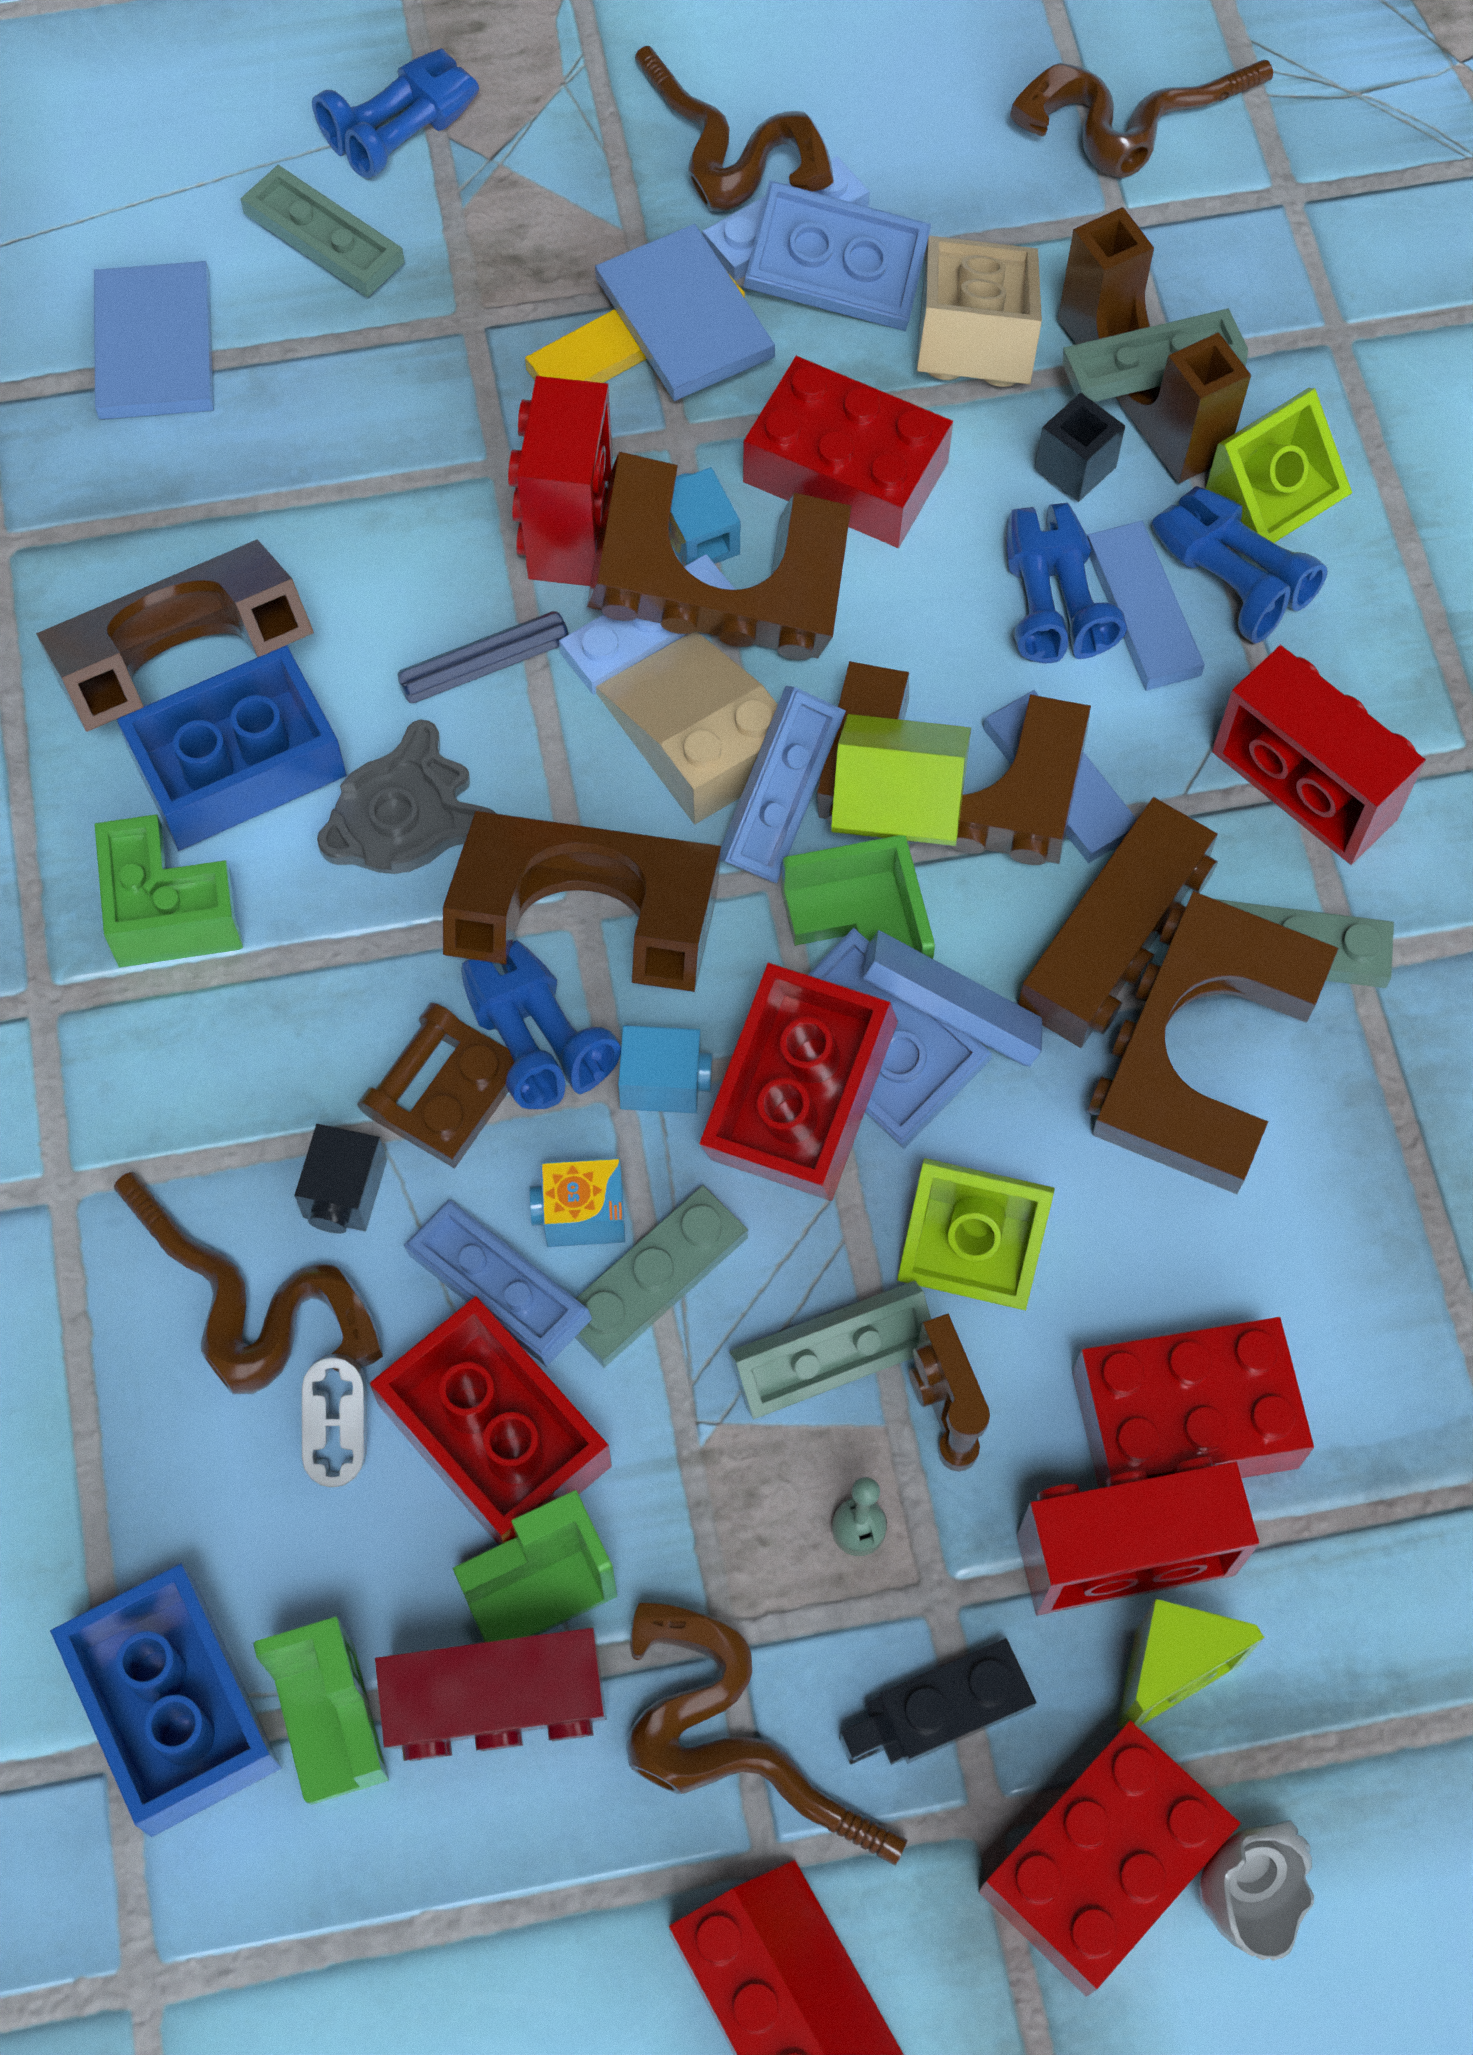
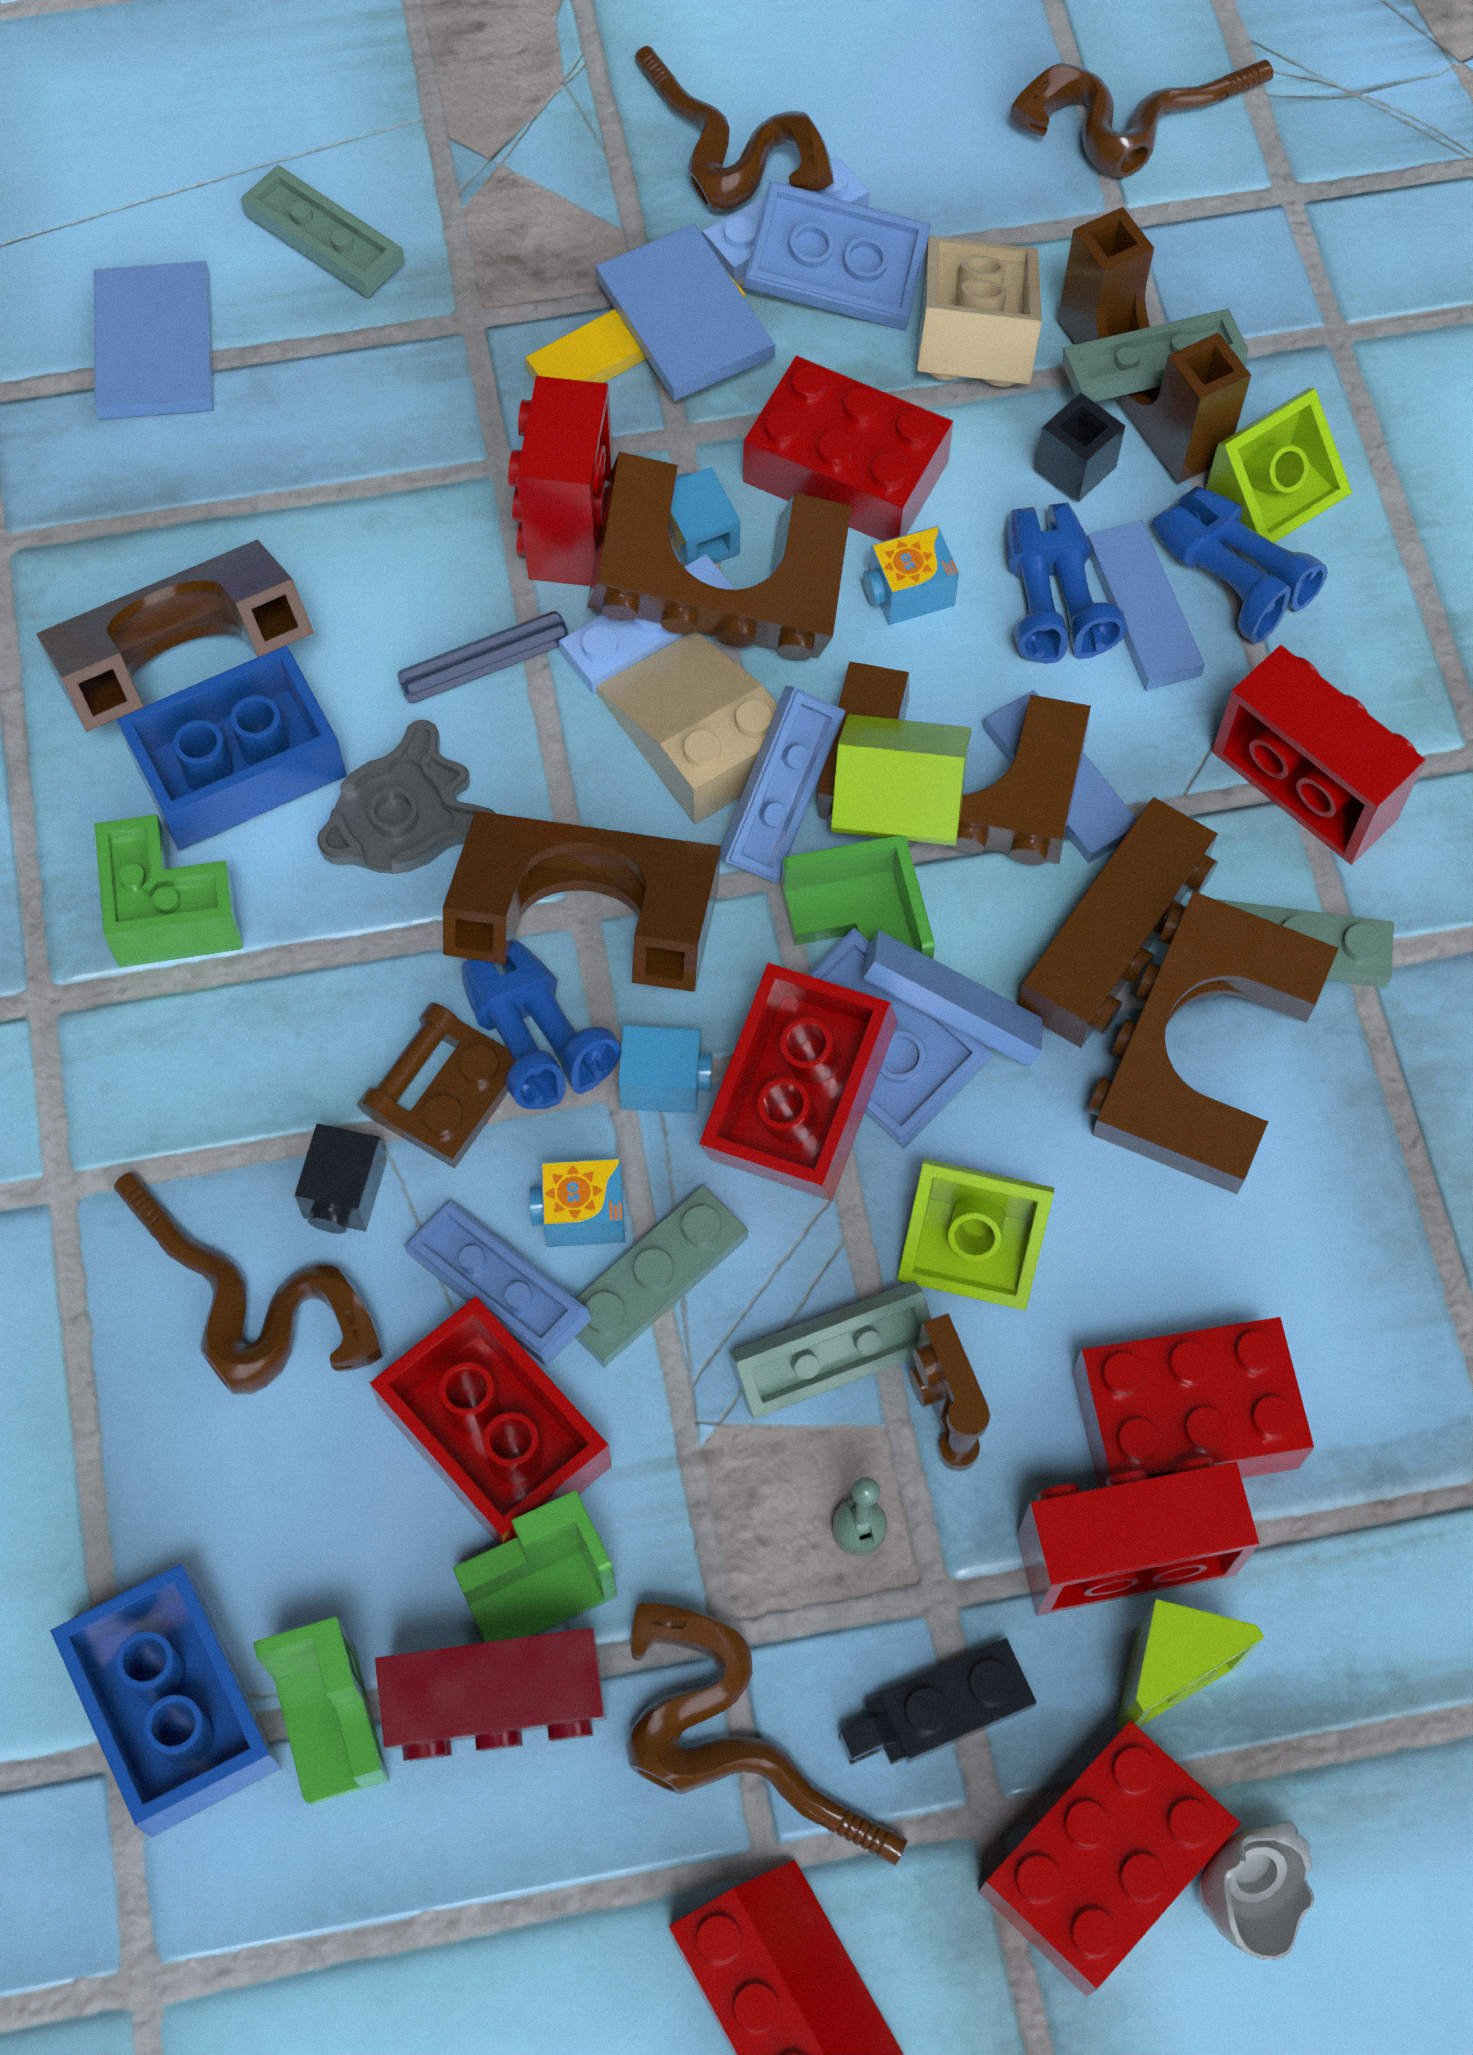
light grey beam [302,1354,367,1487] -> none
blue piece [312,48,479,178] -> none
none -> brick [863,526,959,625]

